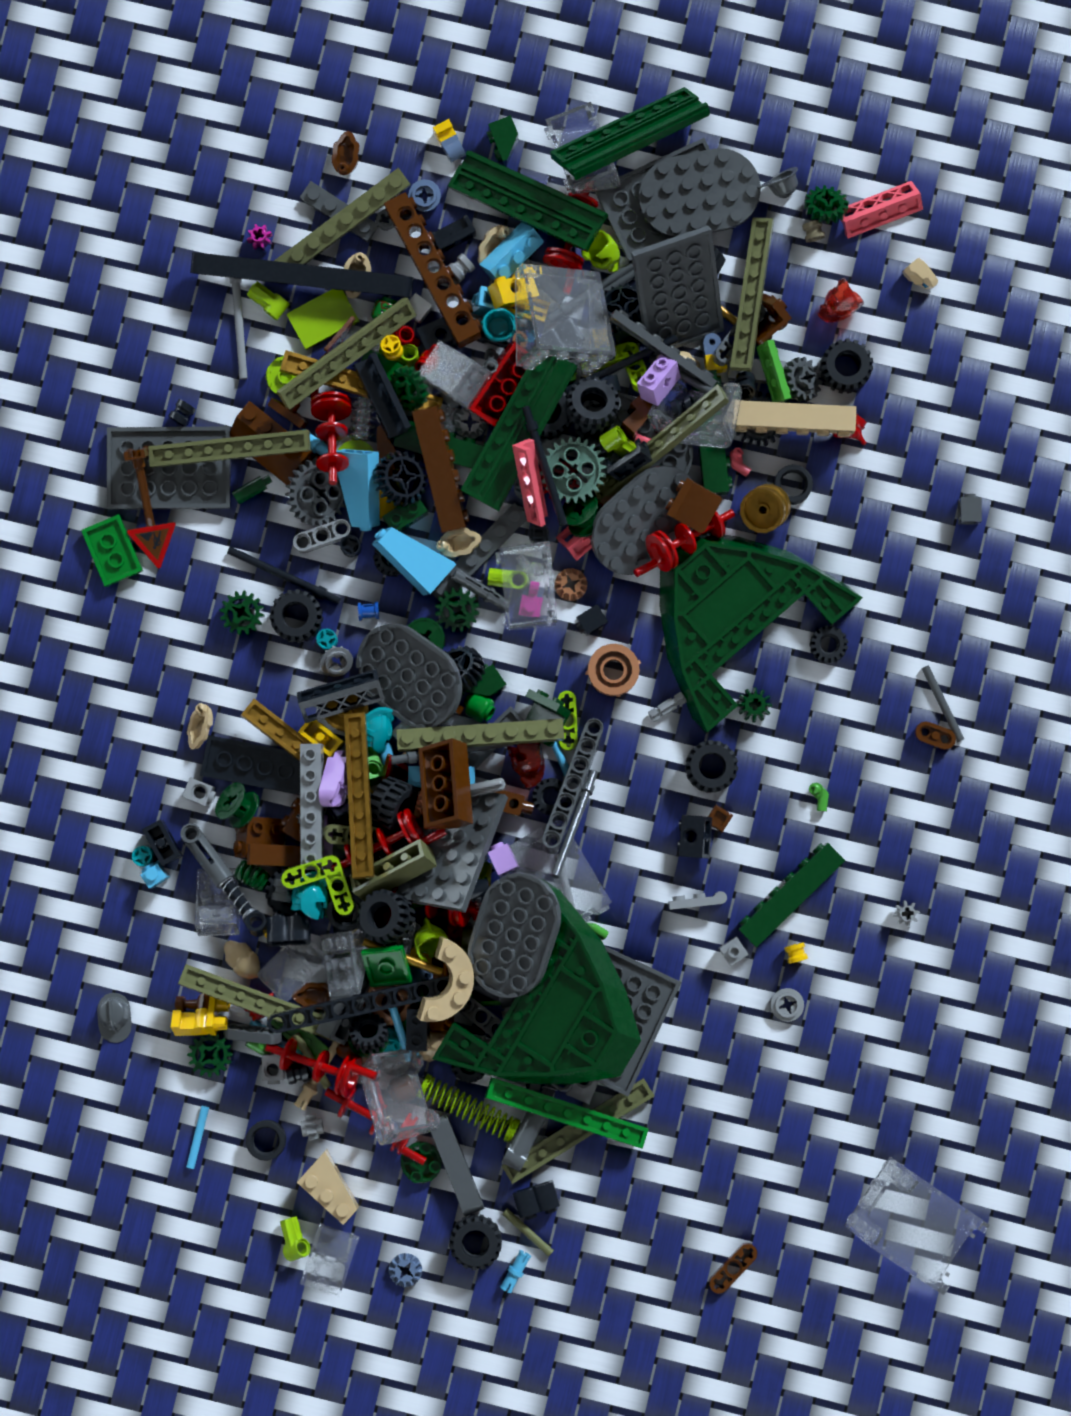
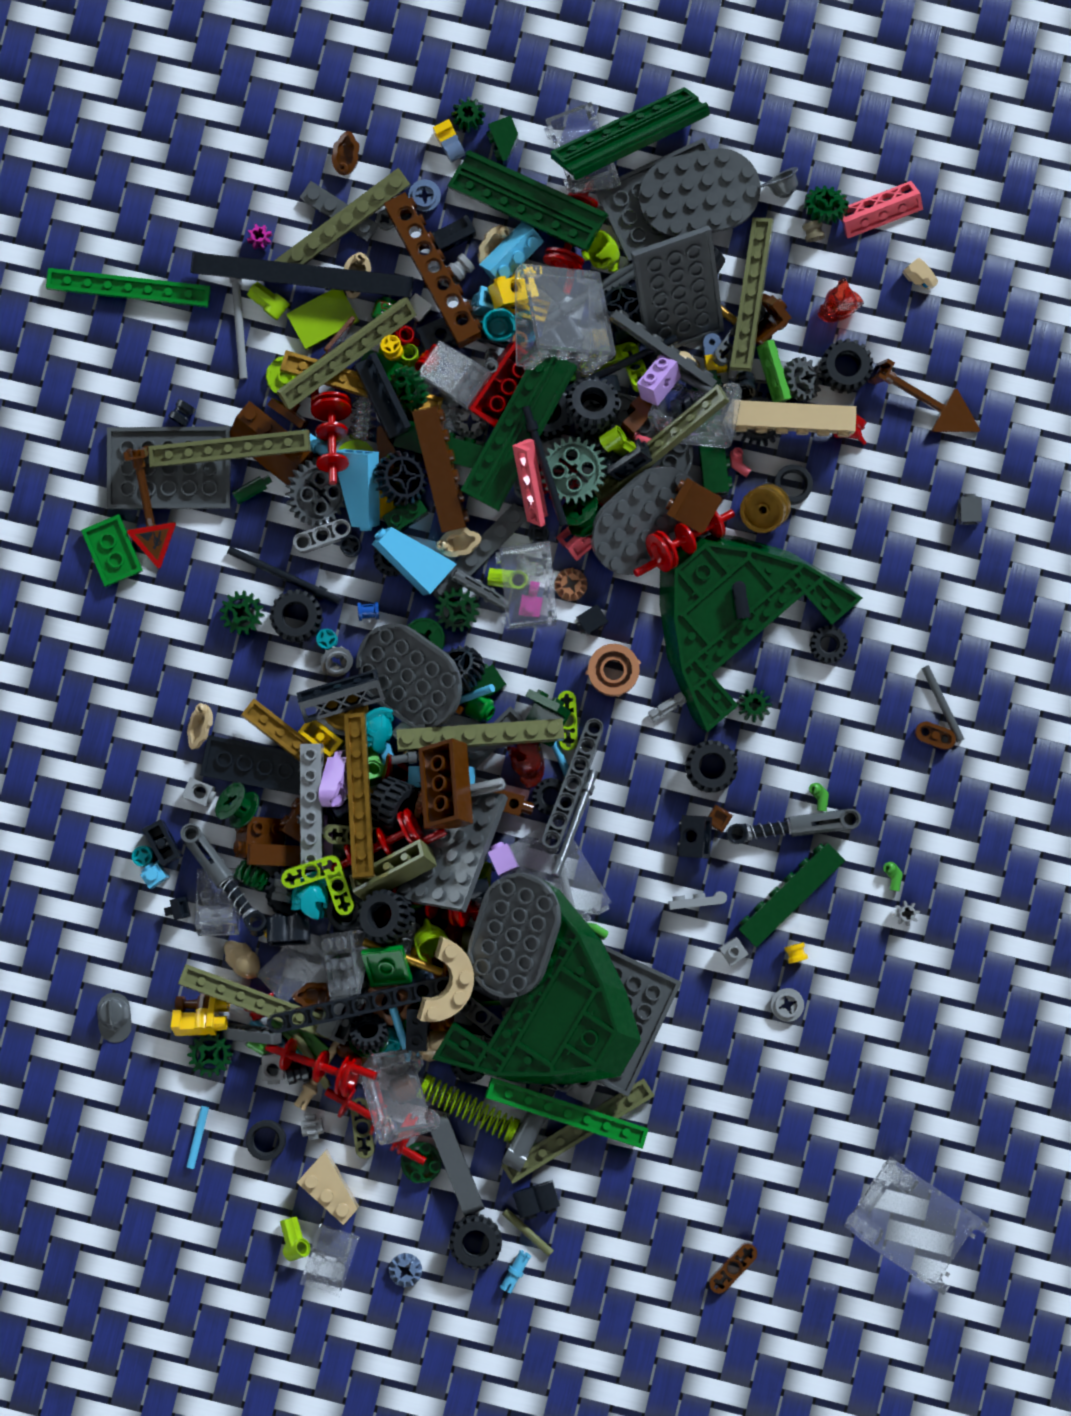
none -> green plate [46,268,211,308]
none -> black tile [164,897,191,920]
none -> olive beam [351,1097,375,1159]
none -> dark green gear [451,96,486,133]
none -> medium azure bar [459,684,495,704]
none -> piece [726,809,861,844]
none -> black bar [731,581,751,620]
none -> reddish brown piece [868,359,980,432]
none -> bright green arm [883,862,903,892]

